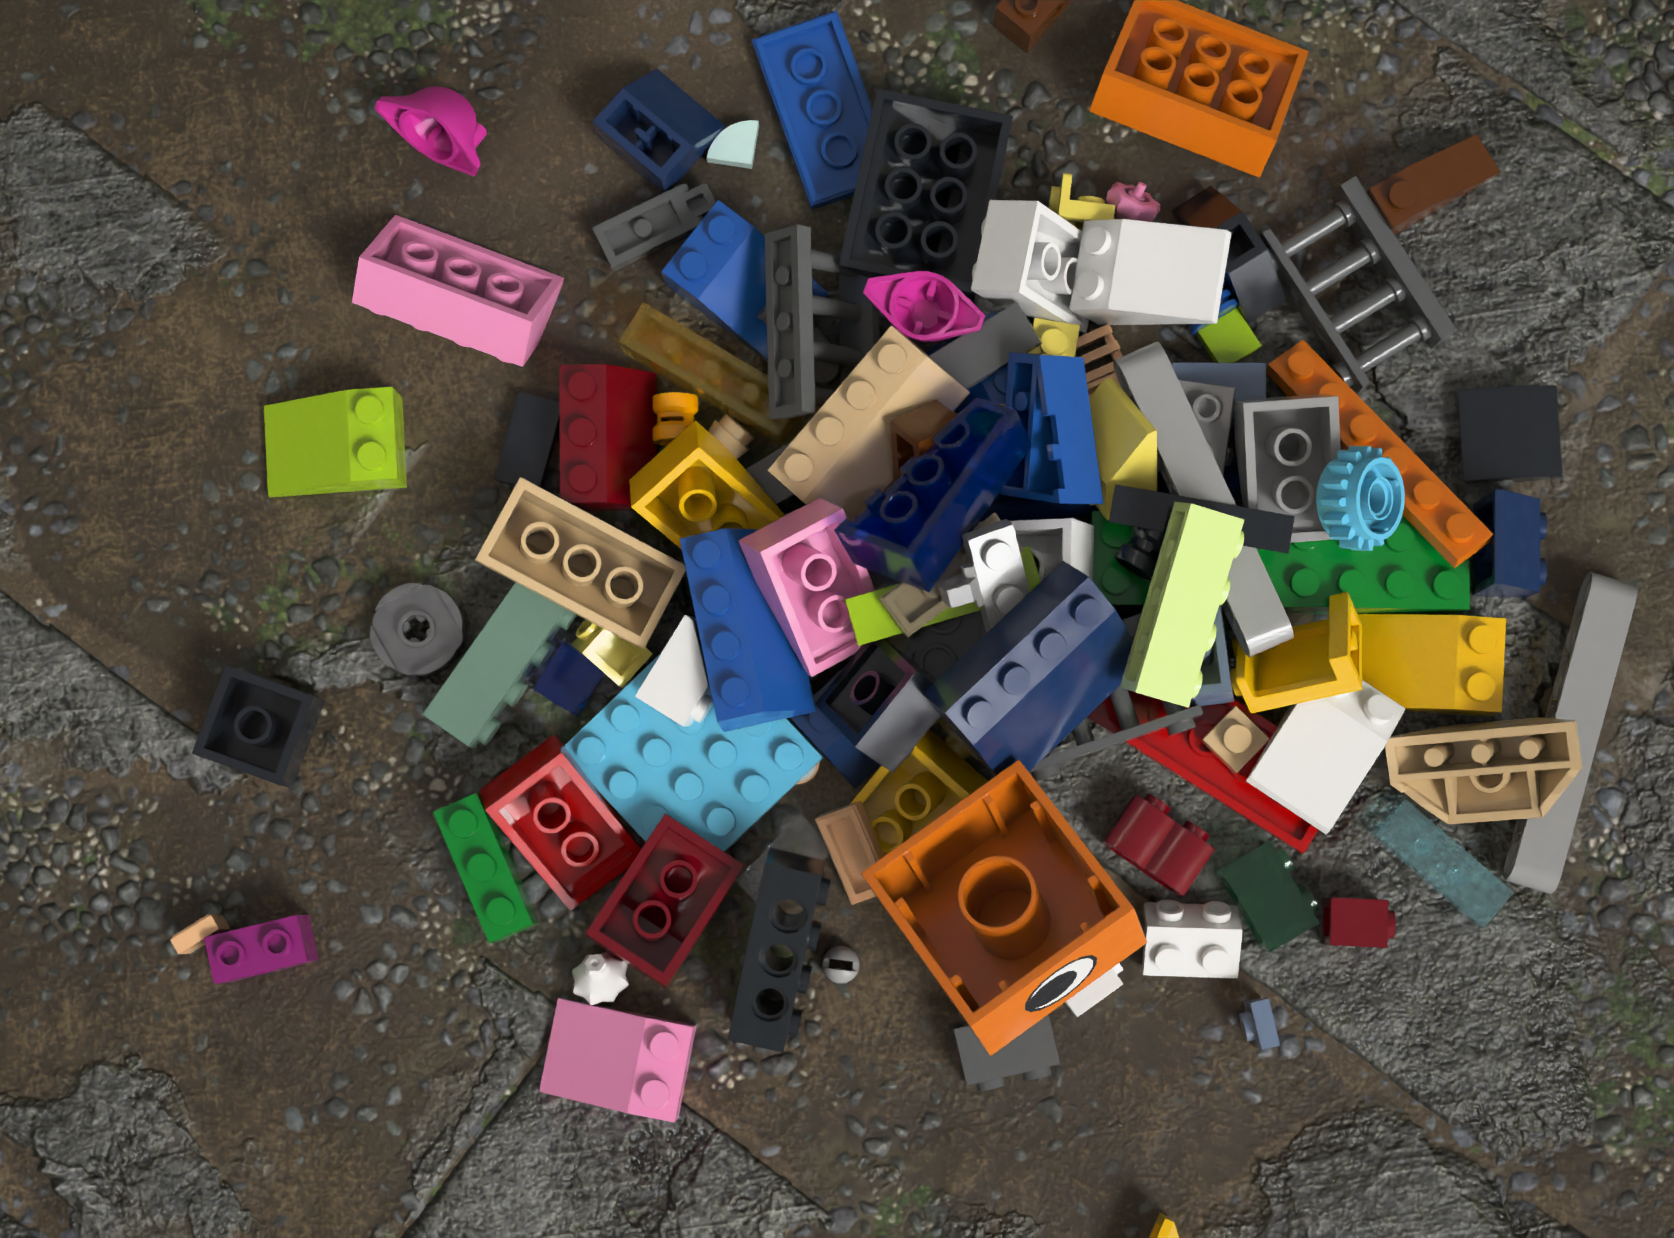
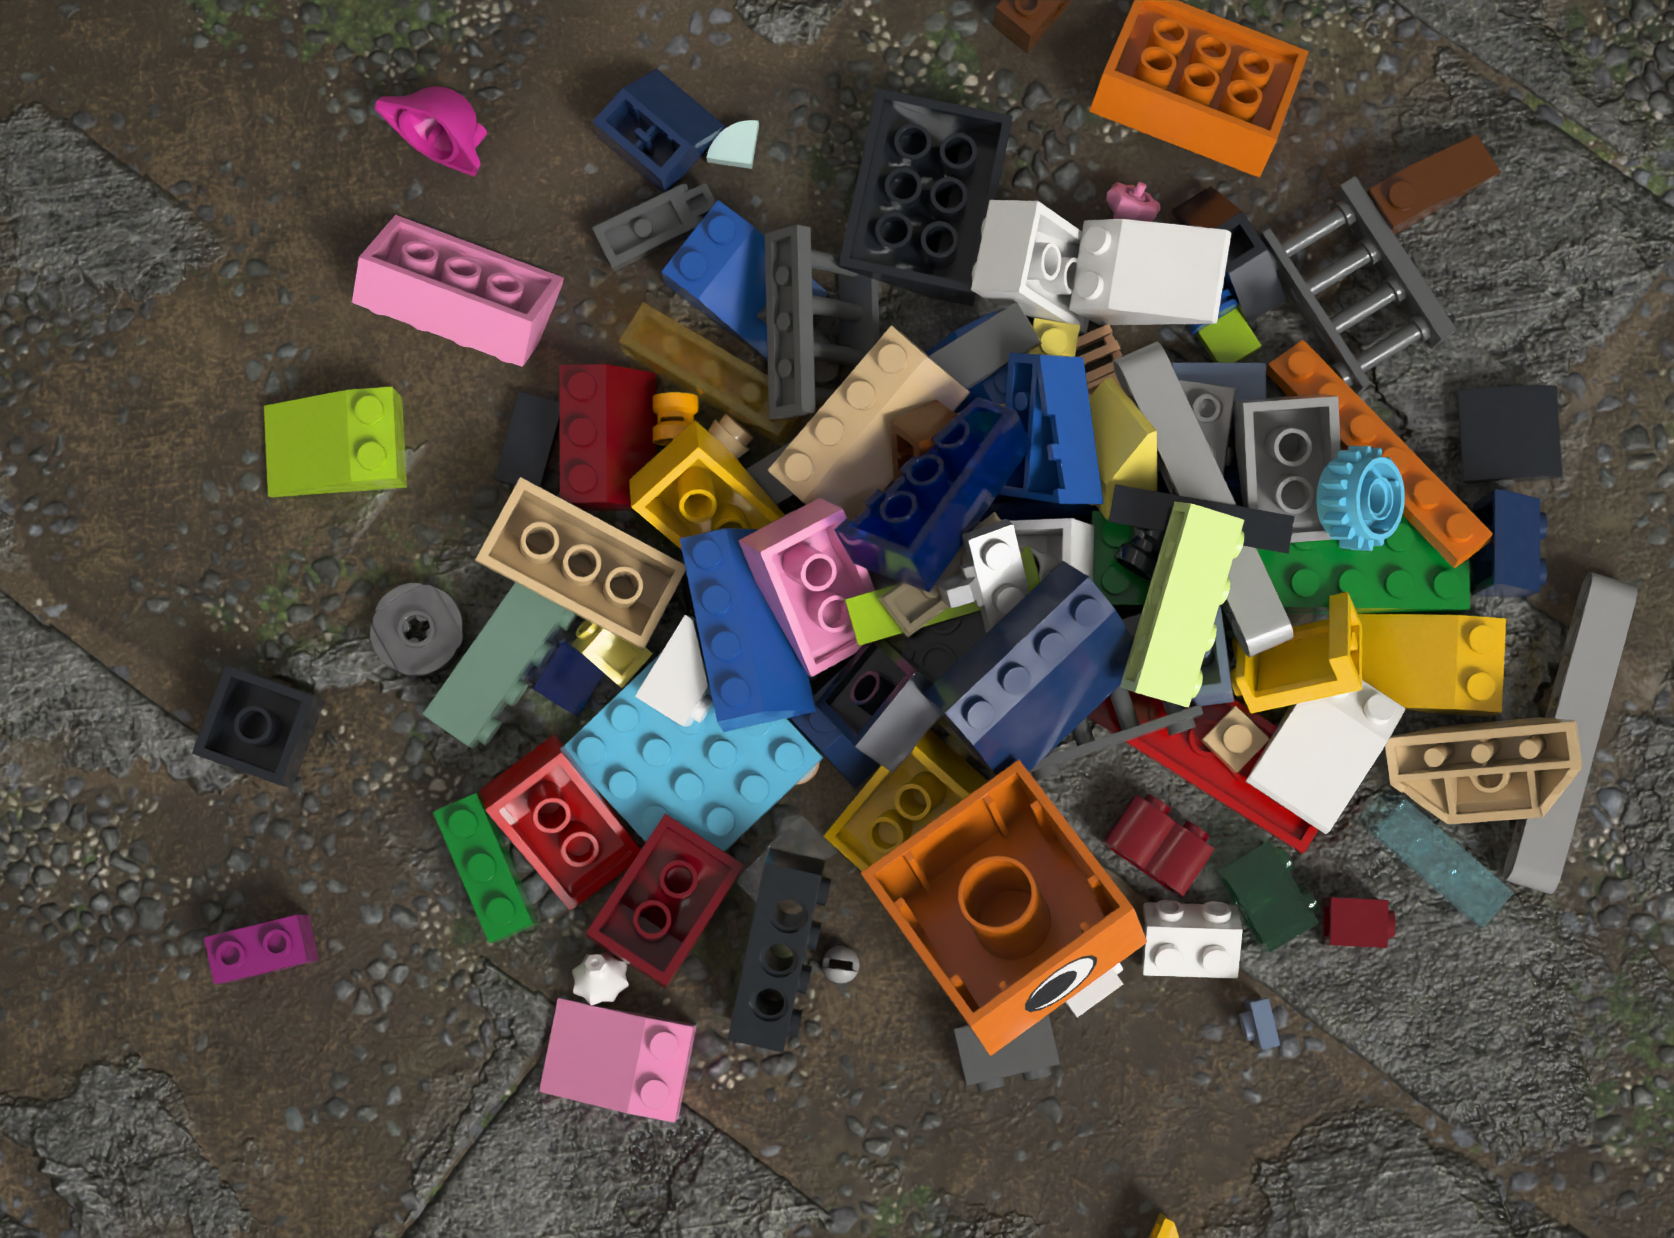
light nougat tile [170,914,231,954] -> none
blue tile [751,10,873,210] -> none
light nougat tile [815,800,884,905] -> none
dark pink hat [863,271,985,342] -> none
light yellow bracket [1048,173,1115,231] -> none

